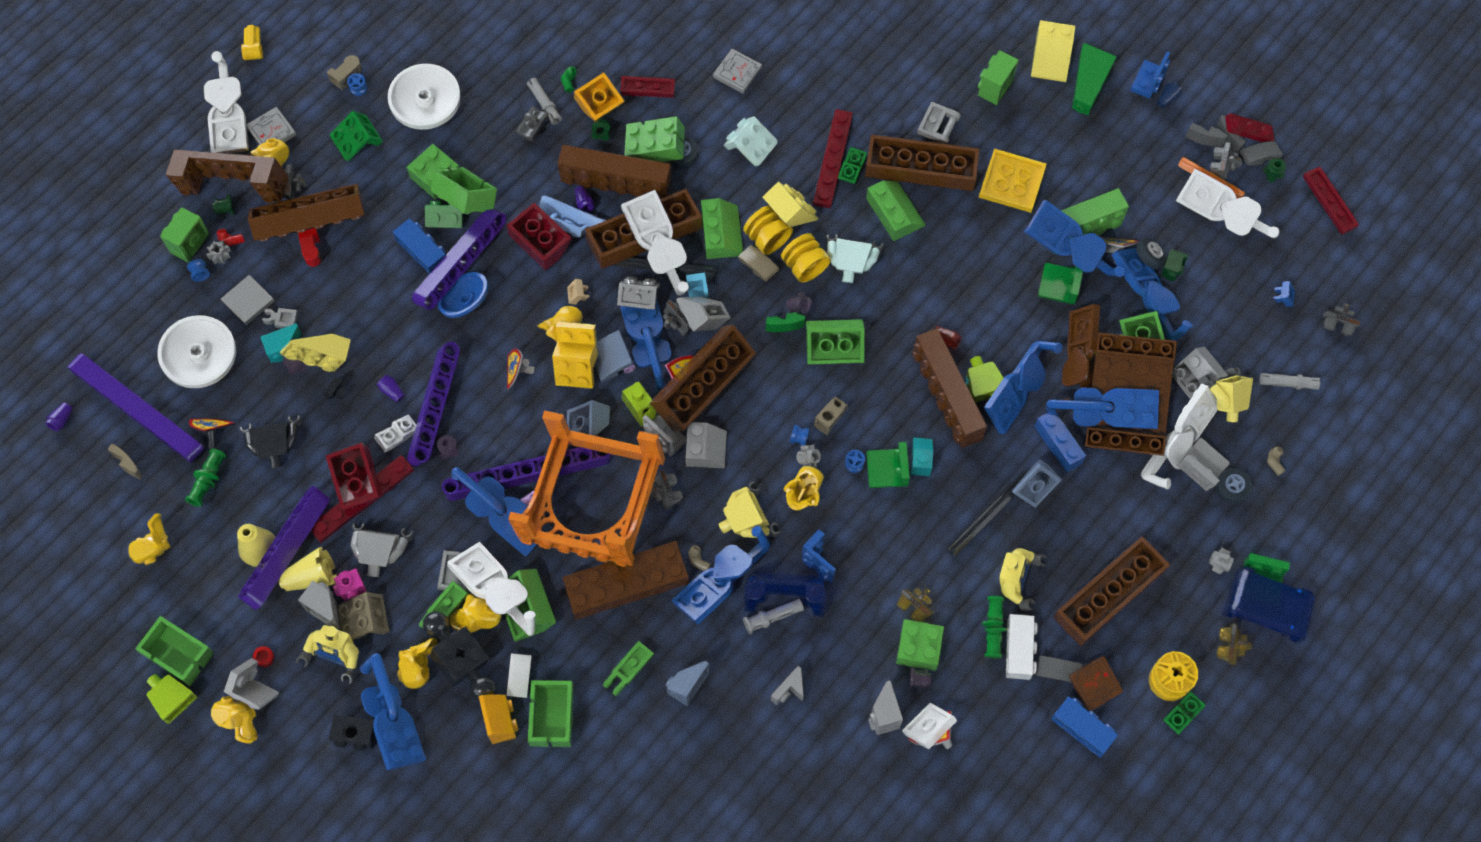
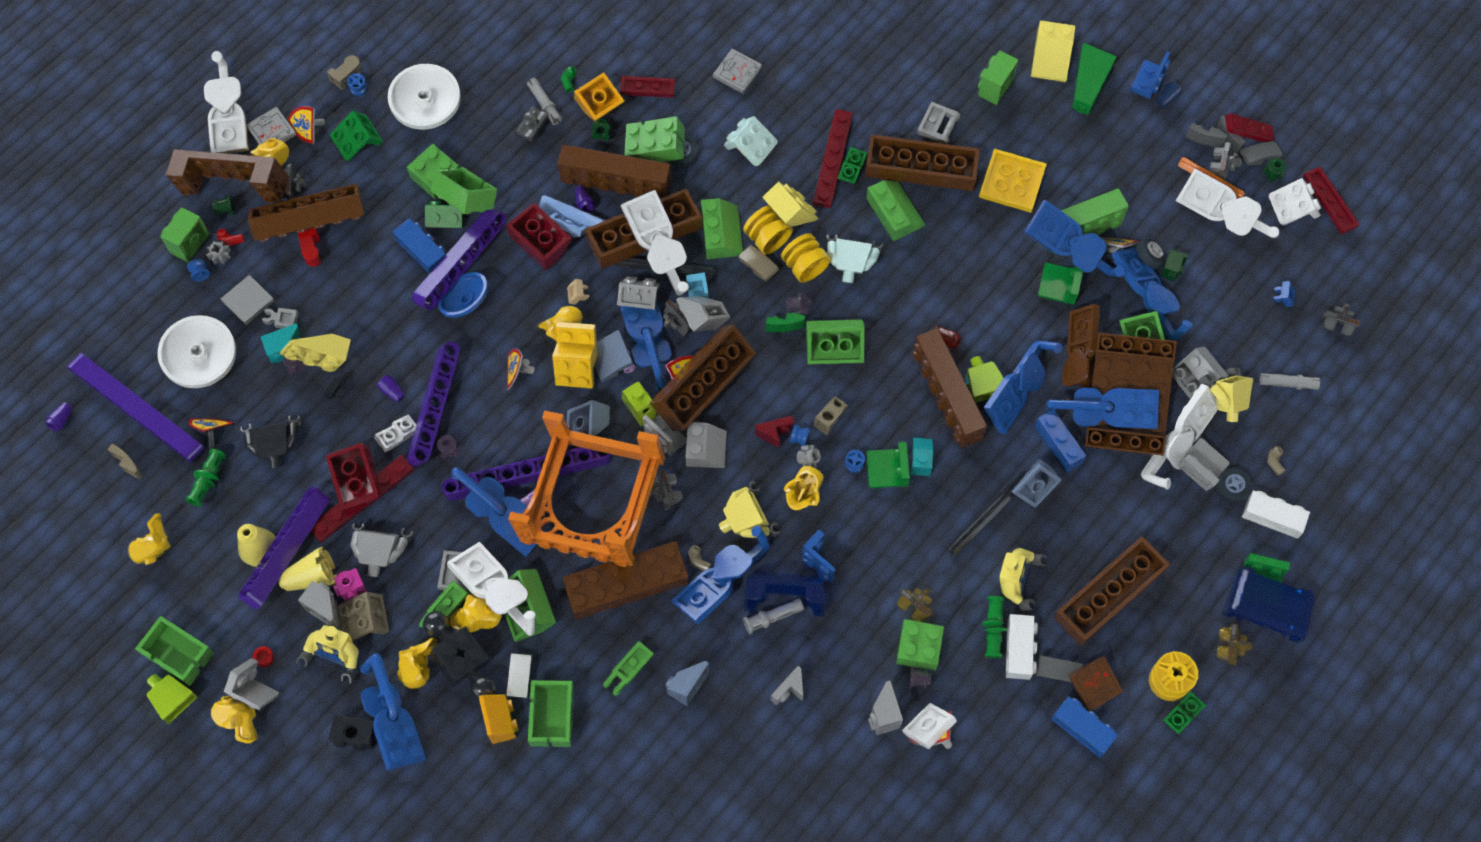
yellow piece [241,25,263,60] -> none
light grey gear [1209,548,1234,574] -> none
none -> shield [287,106,325,144]
none -> dark red slope [755,415,794,447]
none -> white brick [1242,490,1310,539]
none -> white bracket [1269,178,1321,225]

